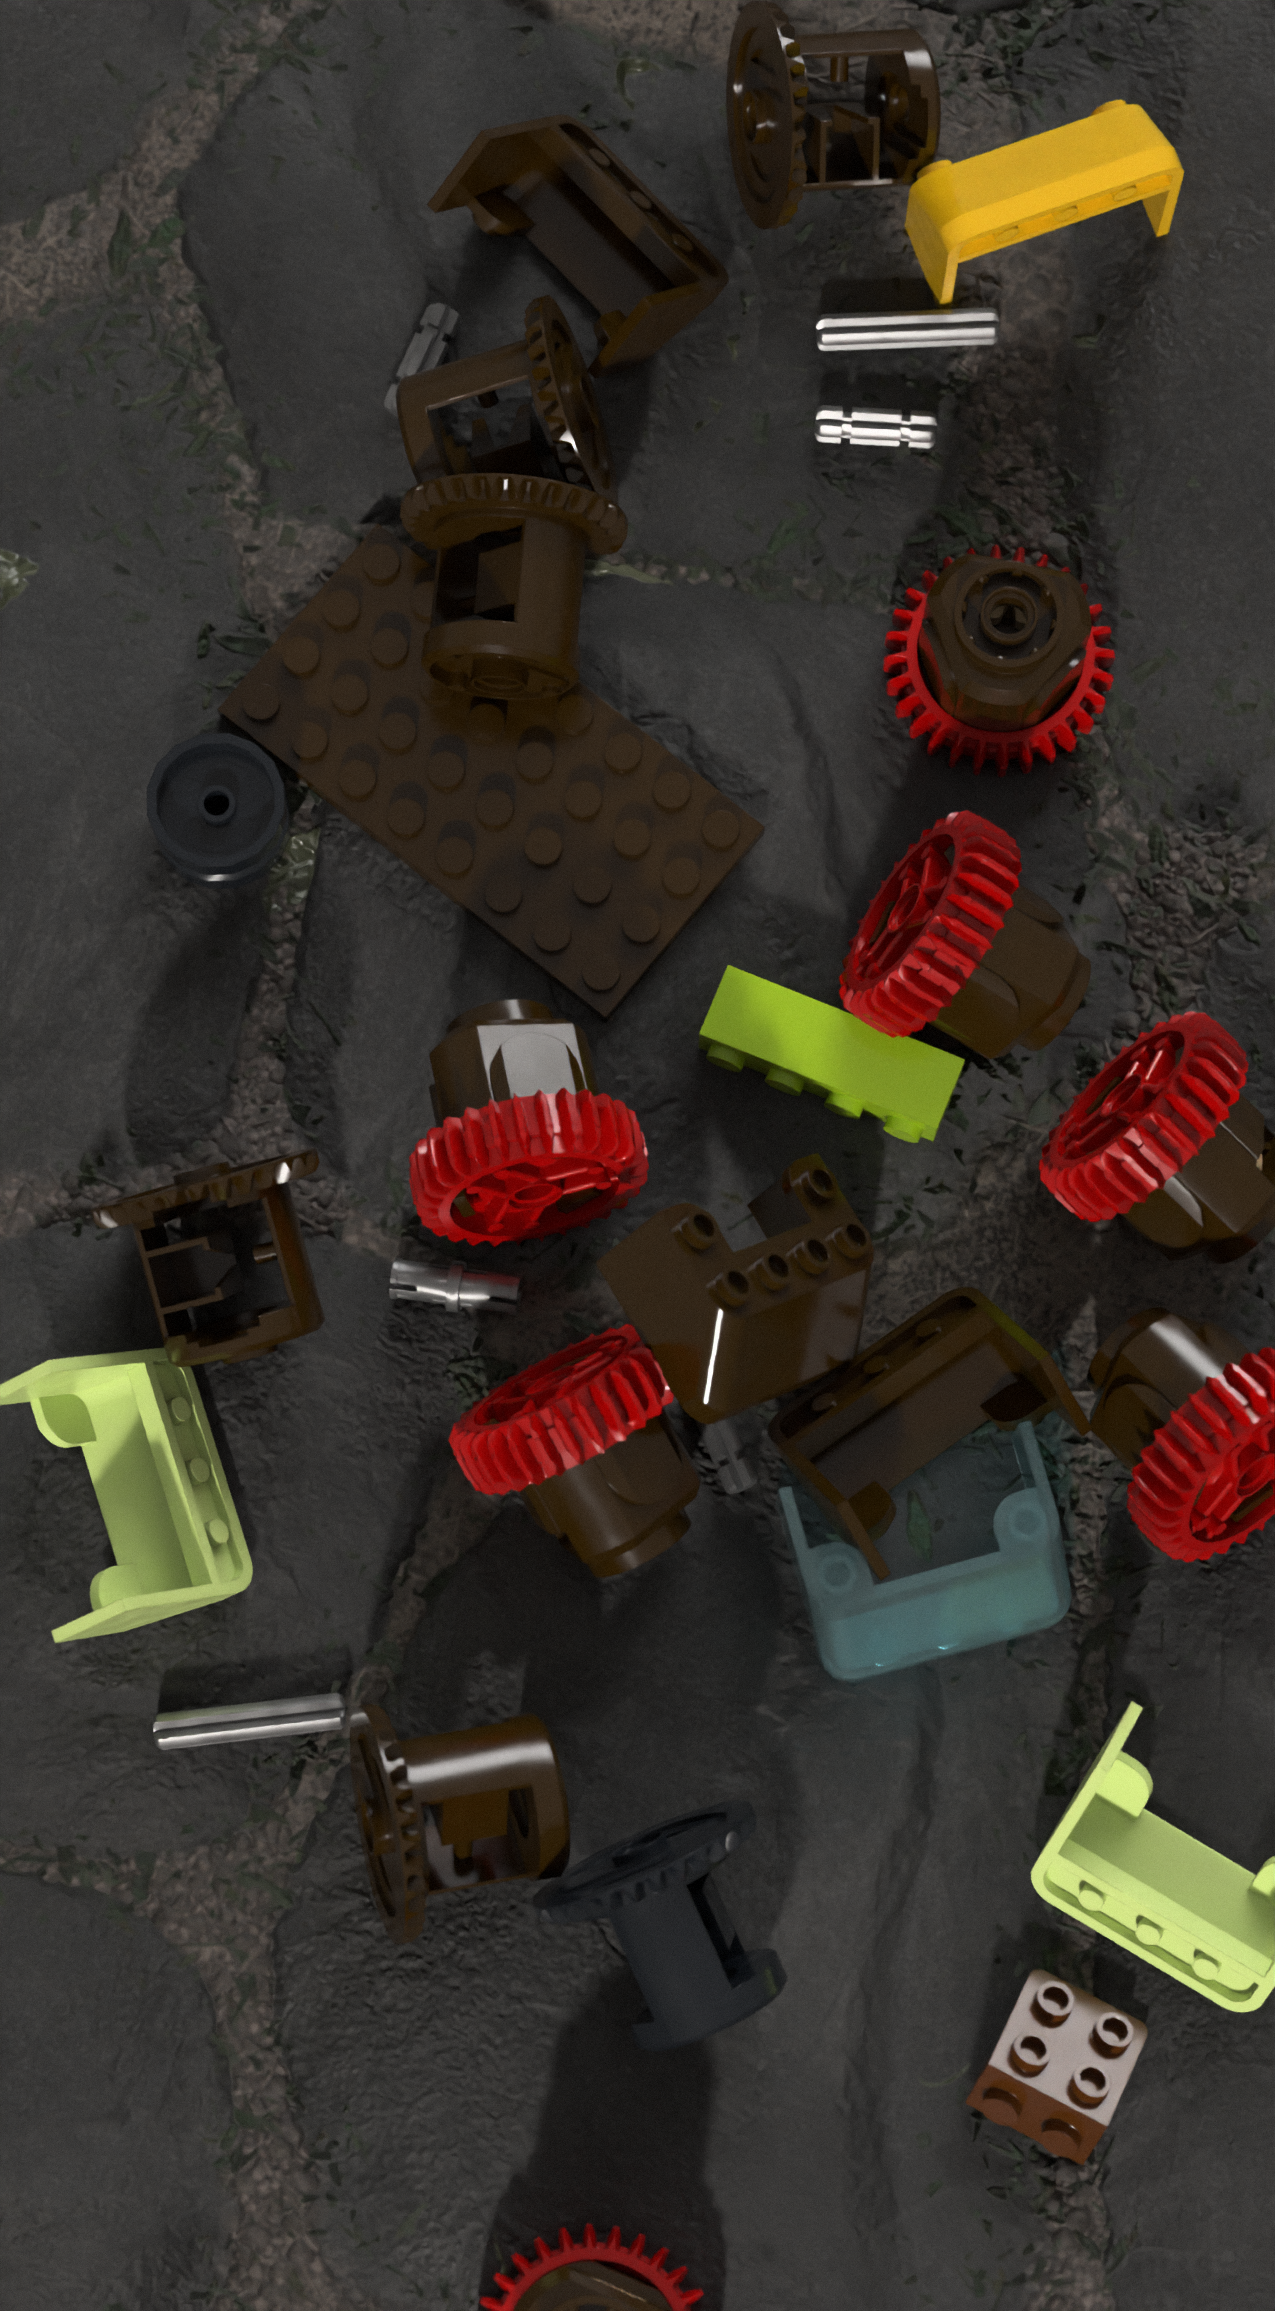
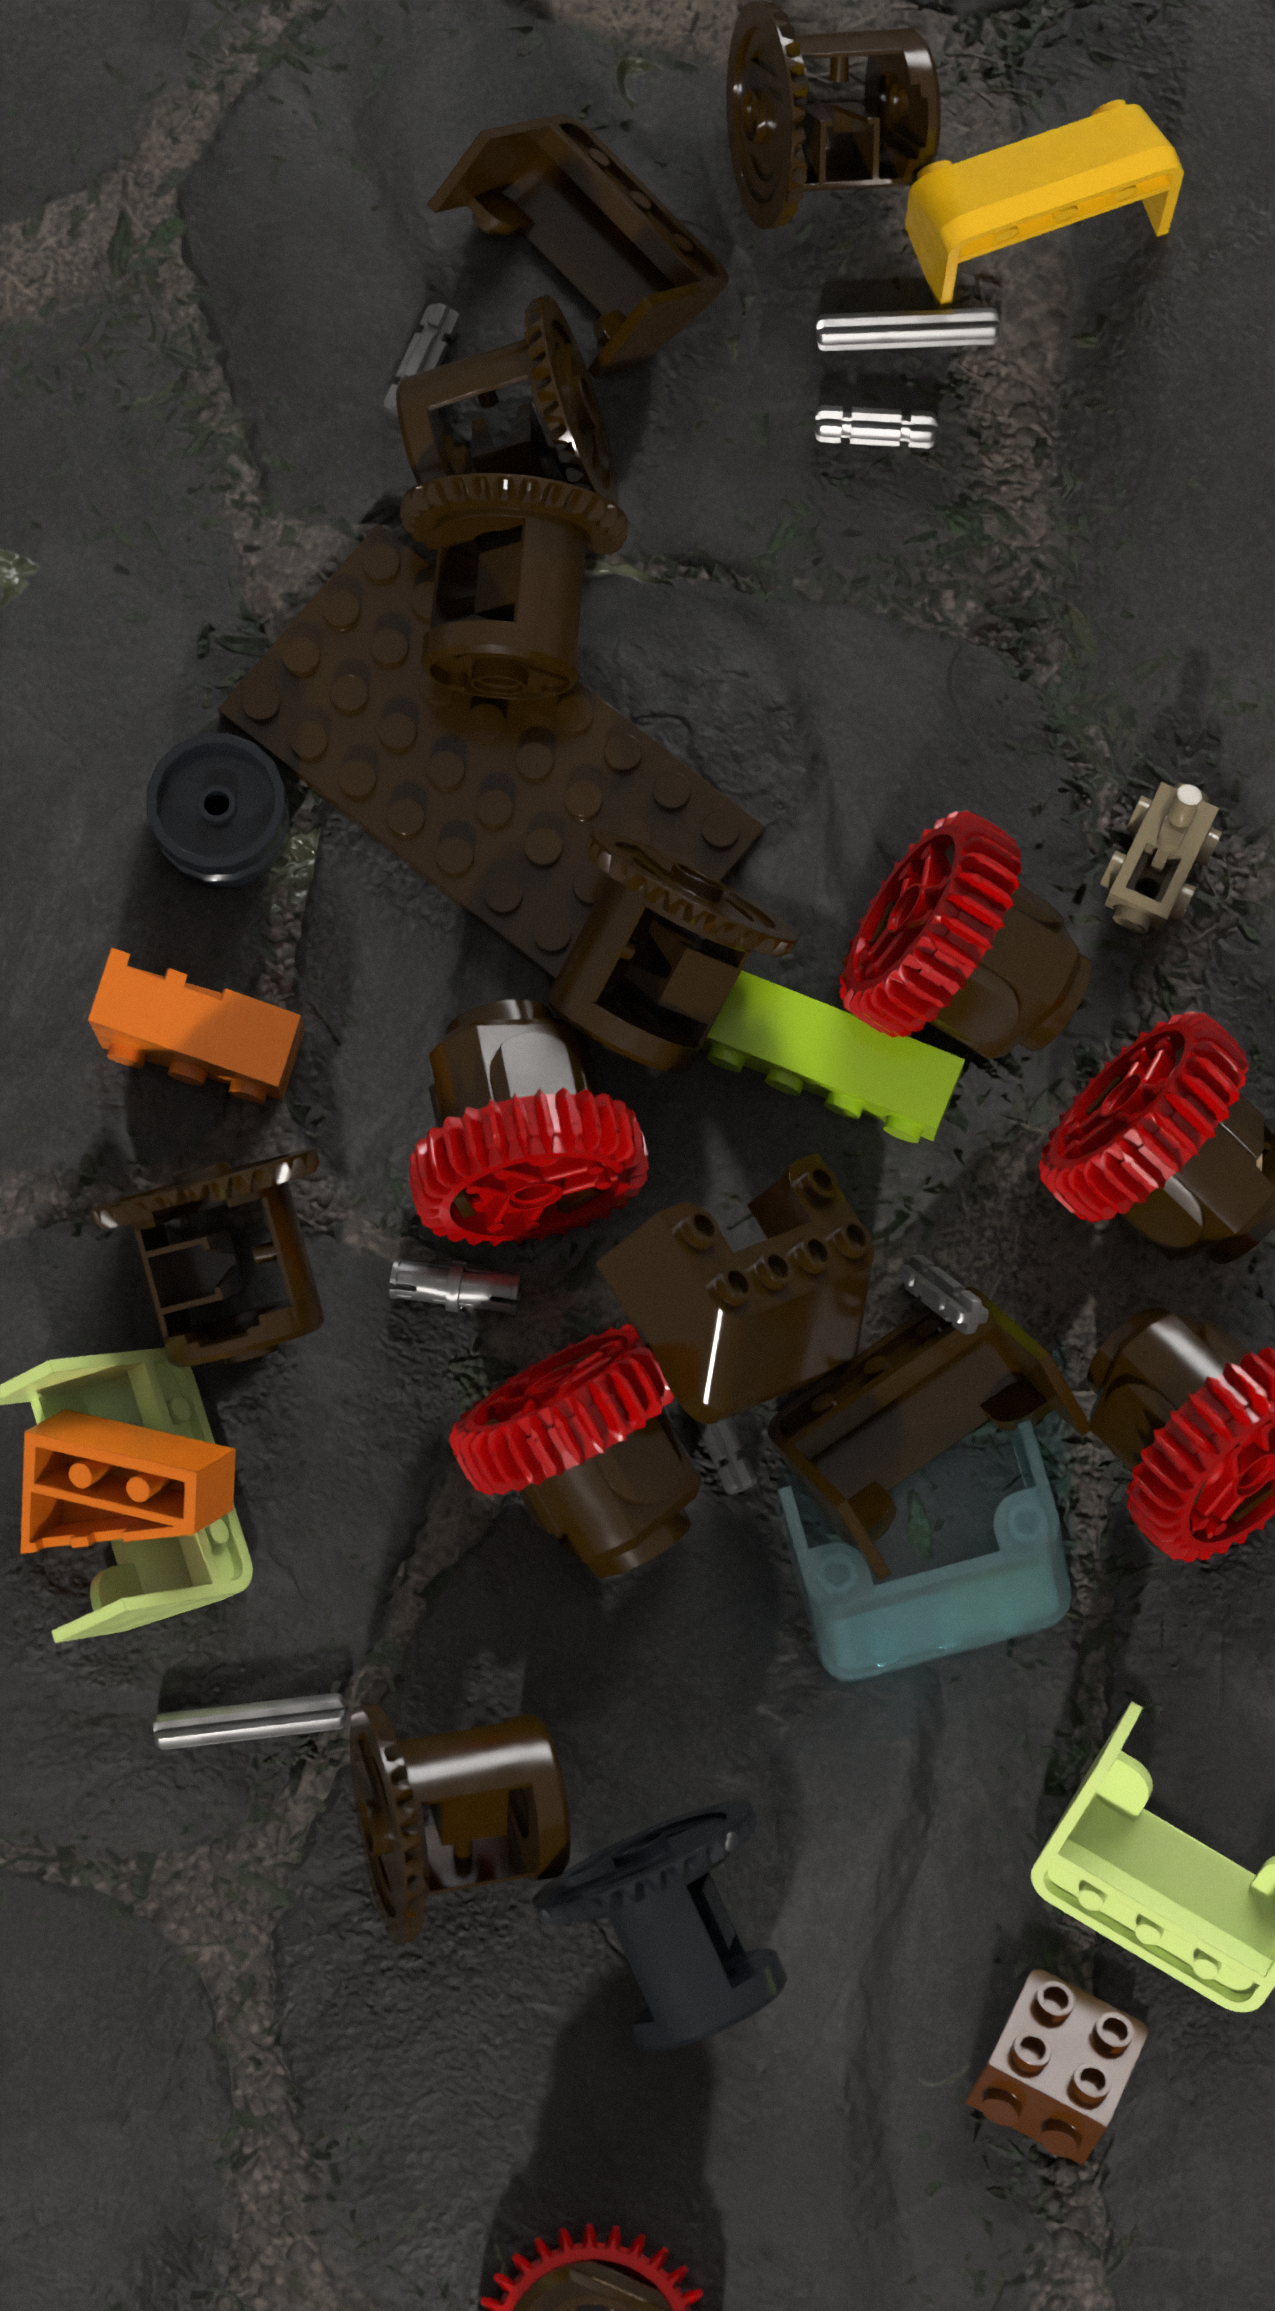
dark brown piece [883,545,1115,777] -> none
none -> orange wedge [20,1409,236,1554]
none -> orange wedge [88,947,305,1104]
none -> dark brown piece [547,829,799,1074]
none -> flat silver axle [898,1255,988,1334]
none -> dark tan brick [1100,782,1222,934]

